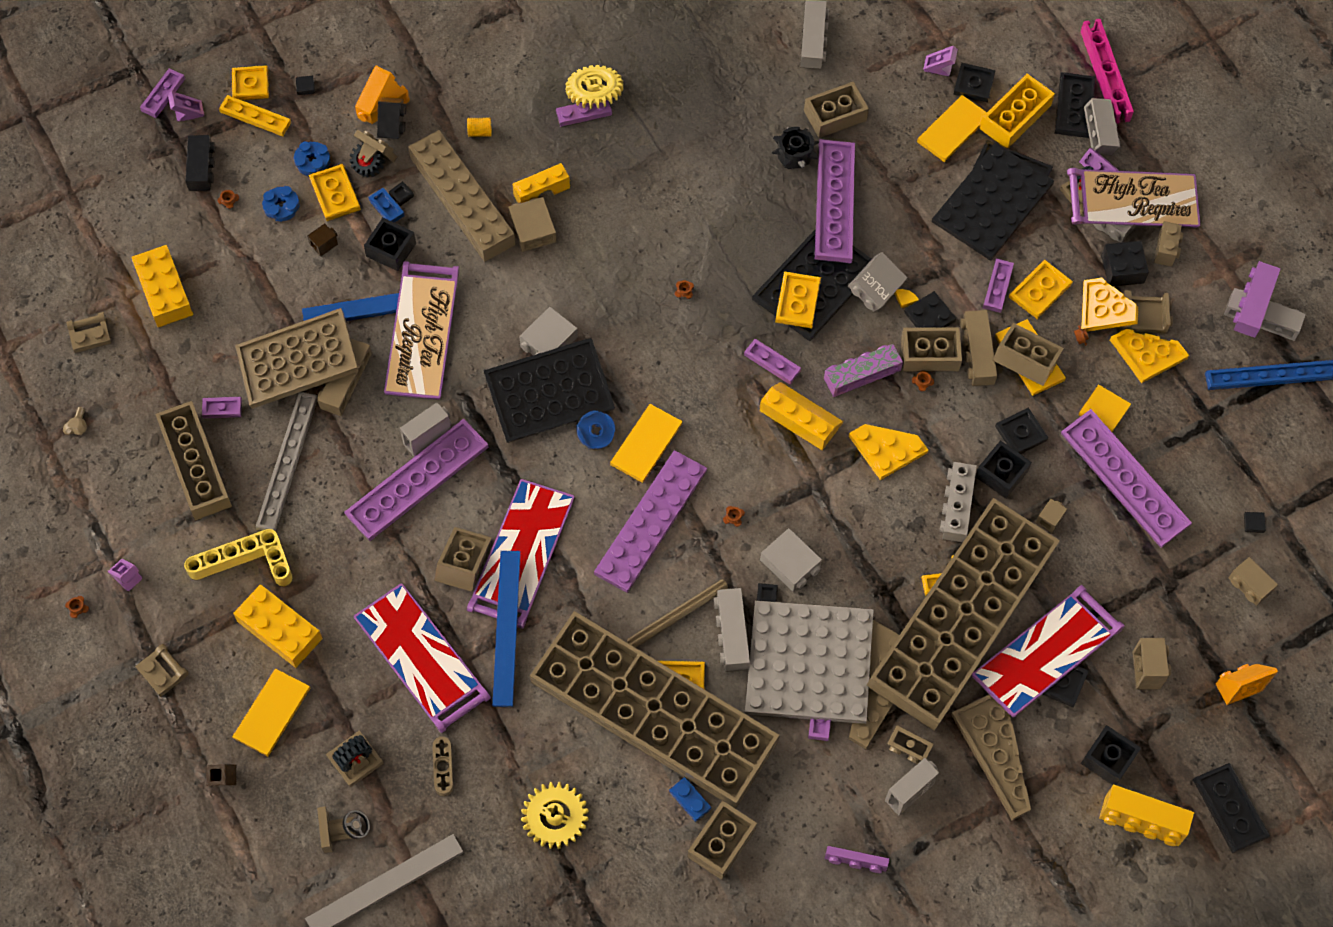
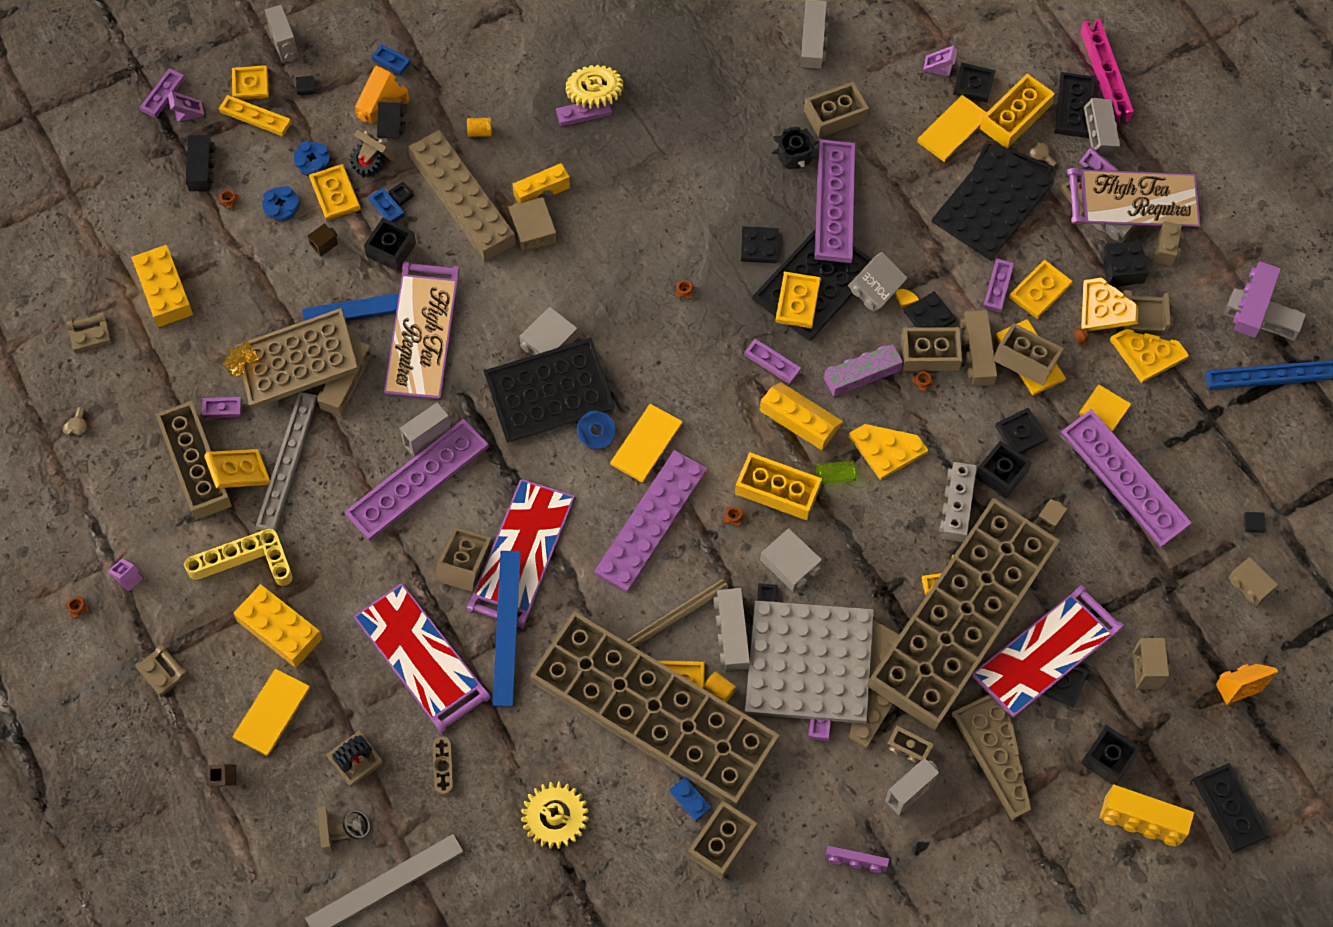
none -> yellow tile [204,449,270,488]
none -> clear yellow hips [222,341,258,377]
none -> light grey brick [264,5,299,63]
none -> blue plate [371,44,411,76]
none -> yellow piece [704,671,736,702]
none -> yellow brick [735,452,822,520]
none -> black plate [741,226,779,263]
none -> clear neon green tile [815,461,856,484]
none -> dark tan rock [1029,142,1057,168]

